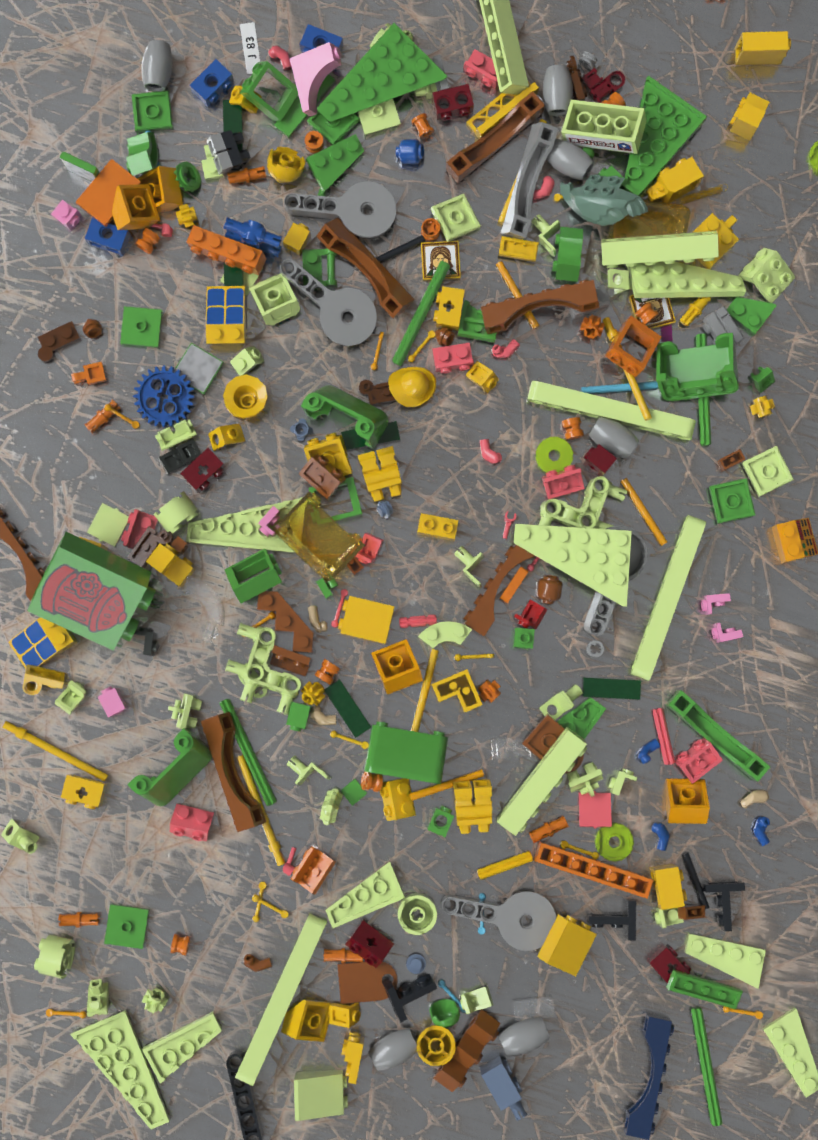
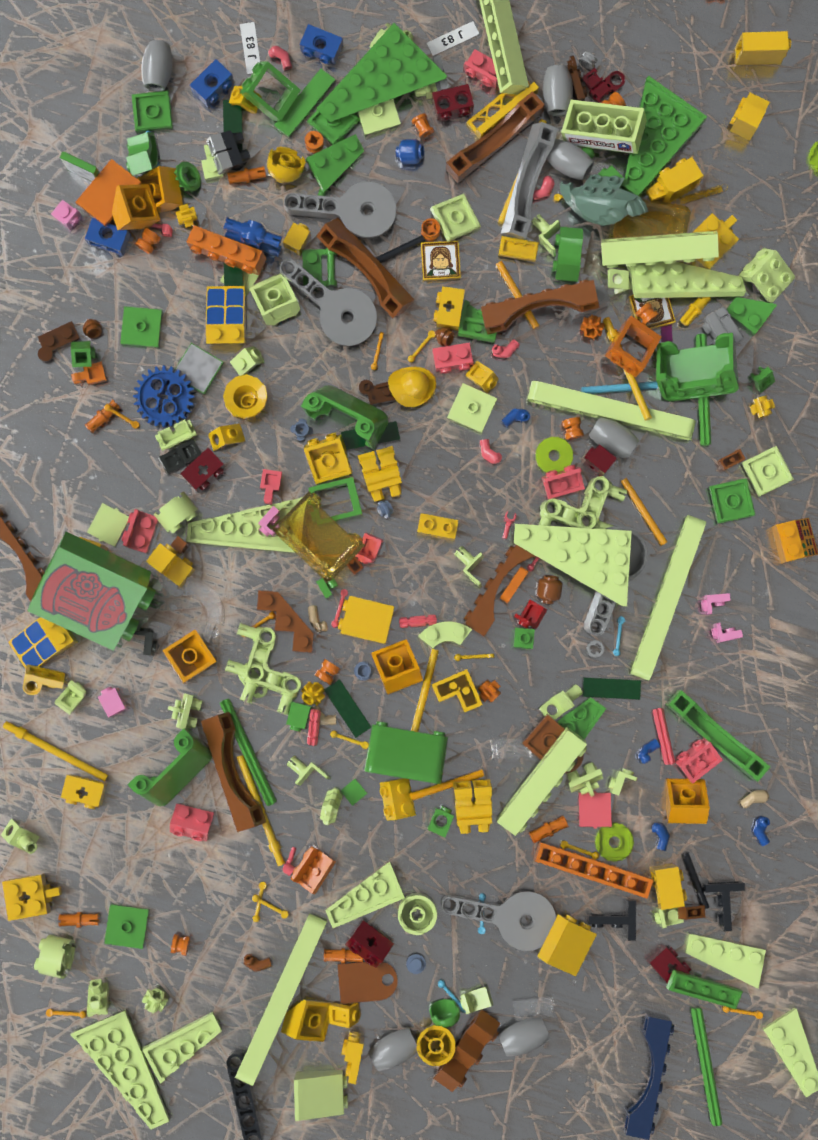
hinge [127,526,173,569] -> none
bright green window [224,549,282,603] -> none
dark orange bracket [270,645,312,676] -> none
bright pink arch [290,42,342,116] -> none
dark orange bracket [299,454,346,499] -> none
orange wheel [361,772,383,792] -> none
black bracket [382,974,437,1023] -> none
bright green axle [392,261,450,366] -> none
yellow axle [477,851,533,880] -> none
sand blue brick [480,1055,527,1121] -> none
none -> yellow hinge [2,873,62,921]
none -> bright green brick [71,341,95,367]
none -> light orange slope [162,629,217,684]
none -> coral plate [260,469,282,505]
none -> coral axle [307,709,321,746]
none -> sand blue plate [354,661,373,681]
none -> white sticker [427,21,479,56]
none -> yellowish green plate [447,383,497,434]
none -> blue arm [501,408,530,427]
none -> medium azure hinge [613,616,625,656]

